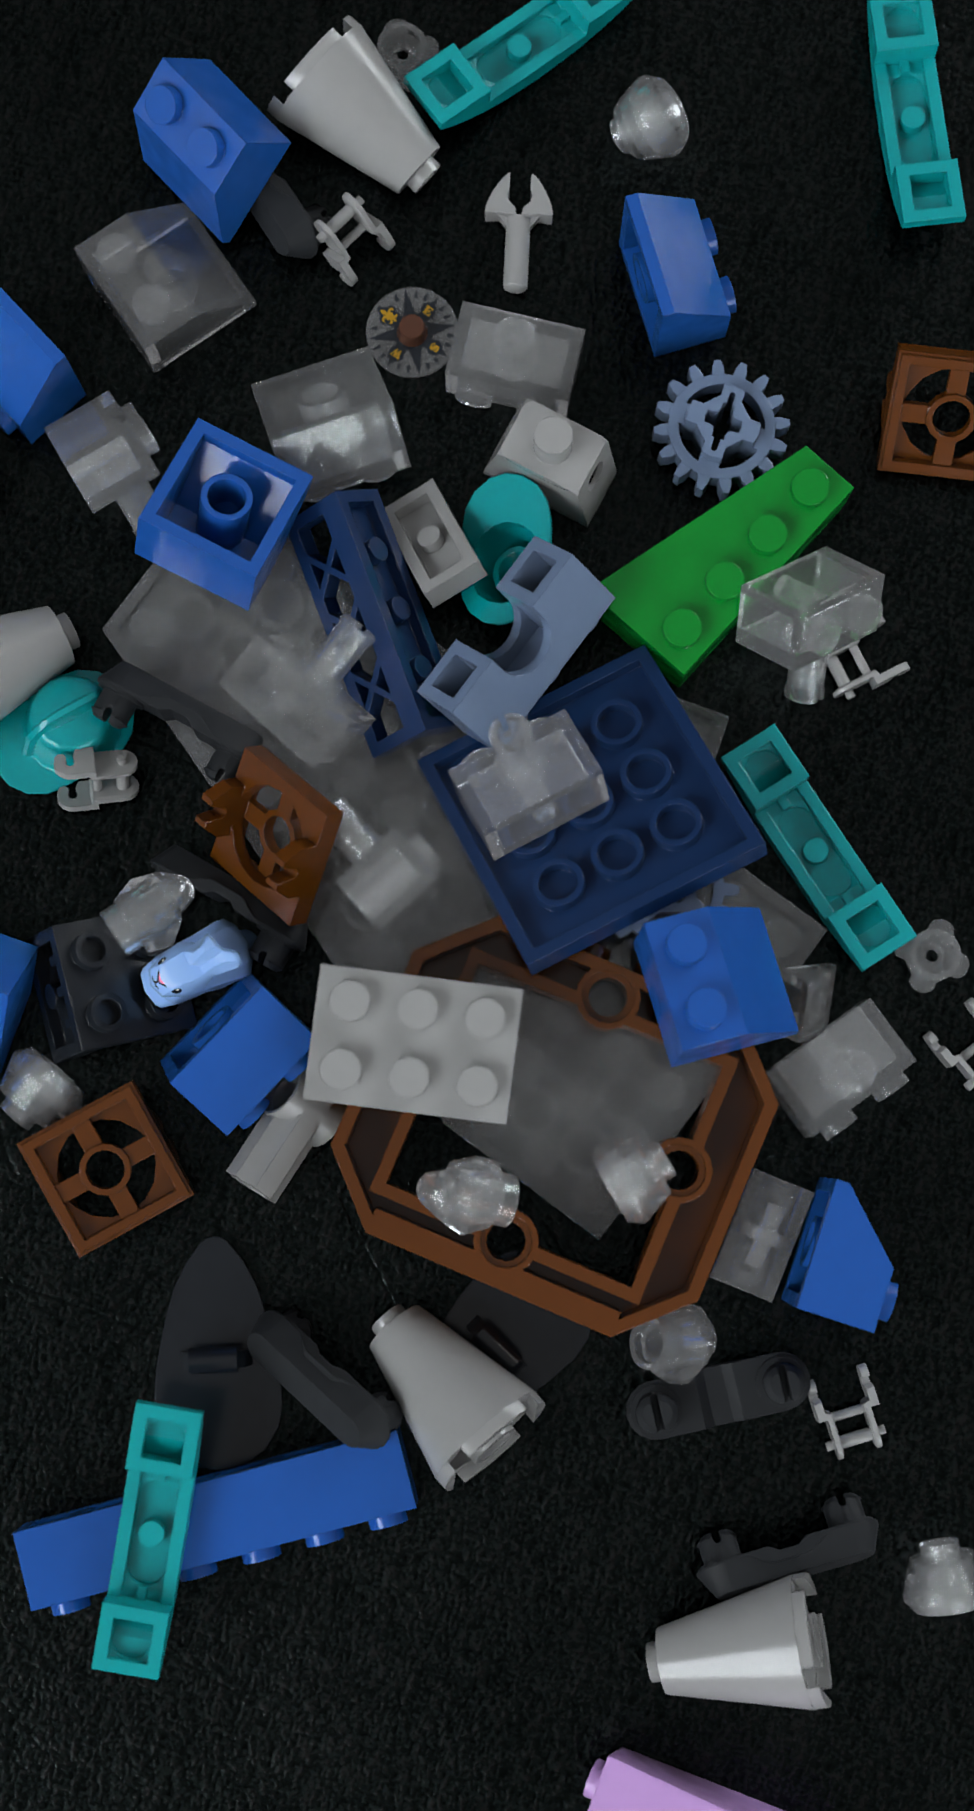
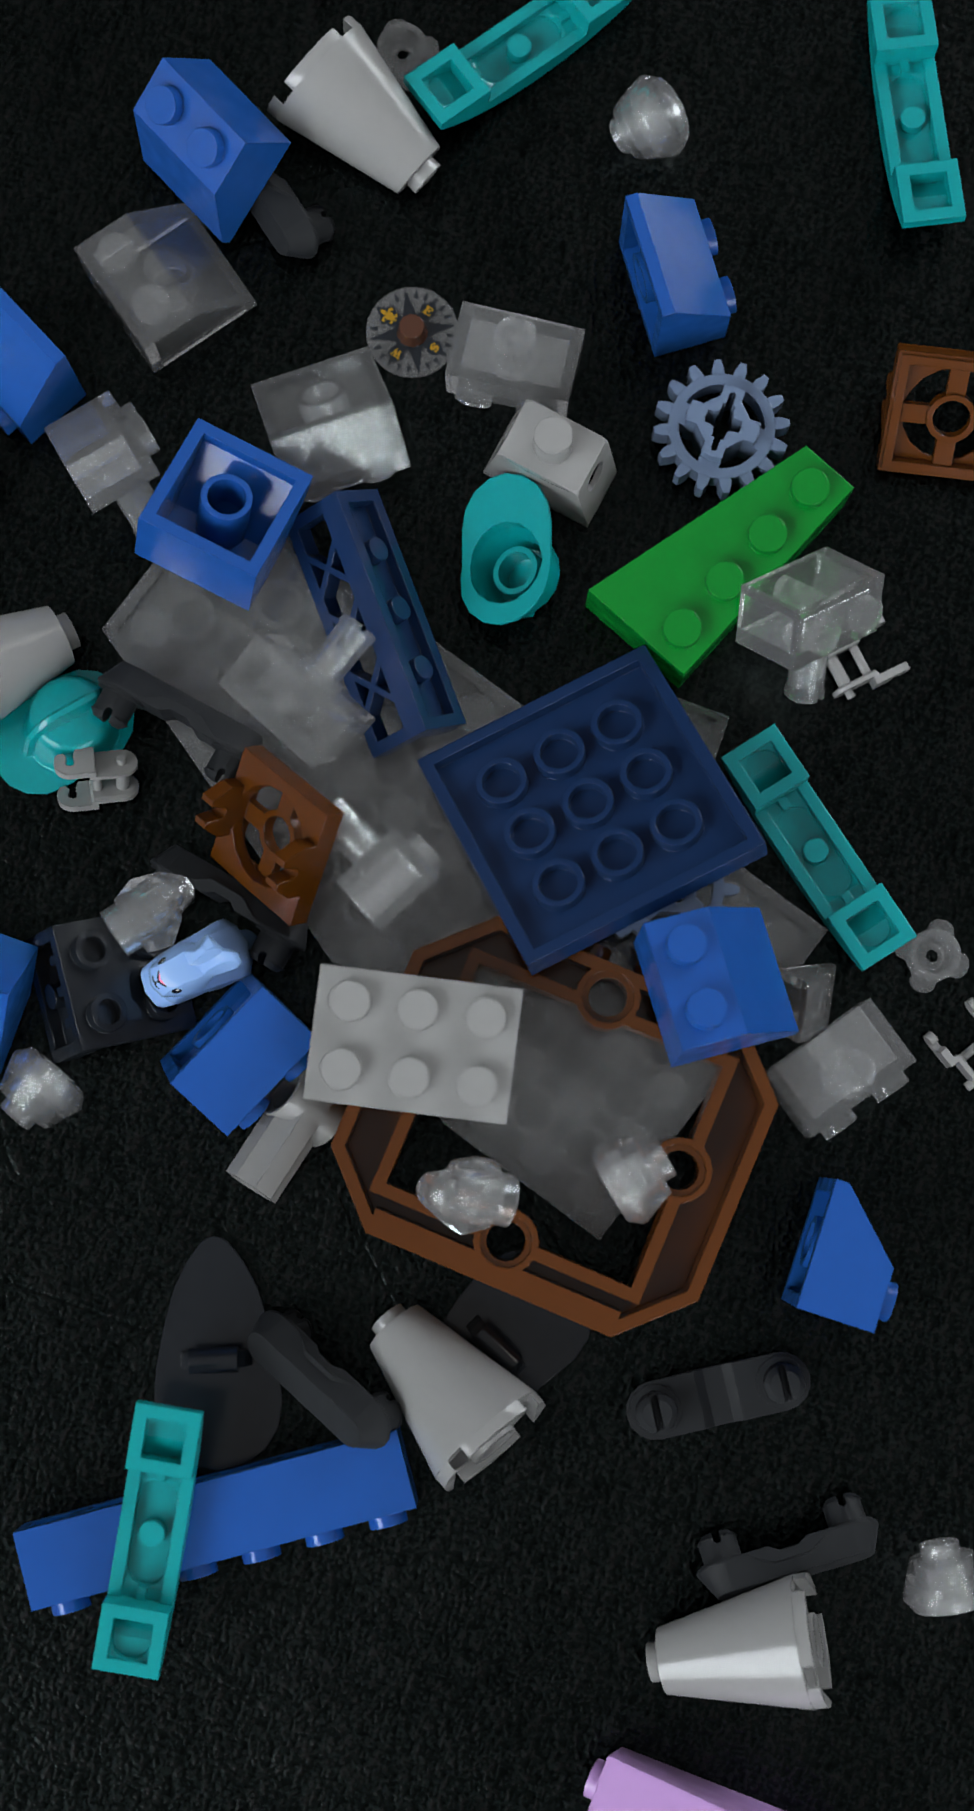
reddish brown piece [16,1079,196,1258] -> none
light grey piece [314,192,395,287] -> none
light grey plate [385,478,488,608] -> none
sand blue arch [417,536,615,753] -> none
clear brick [448,709,610,861] -> none
light grey bar [485,173,553,294] -> none
clear rock [629,1304,717,1384] -> none
clear hips [710,1168,815,1302] -> none
light grey piece [808,1363,886,1460] -> none

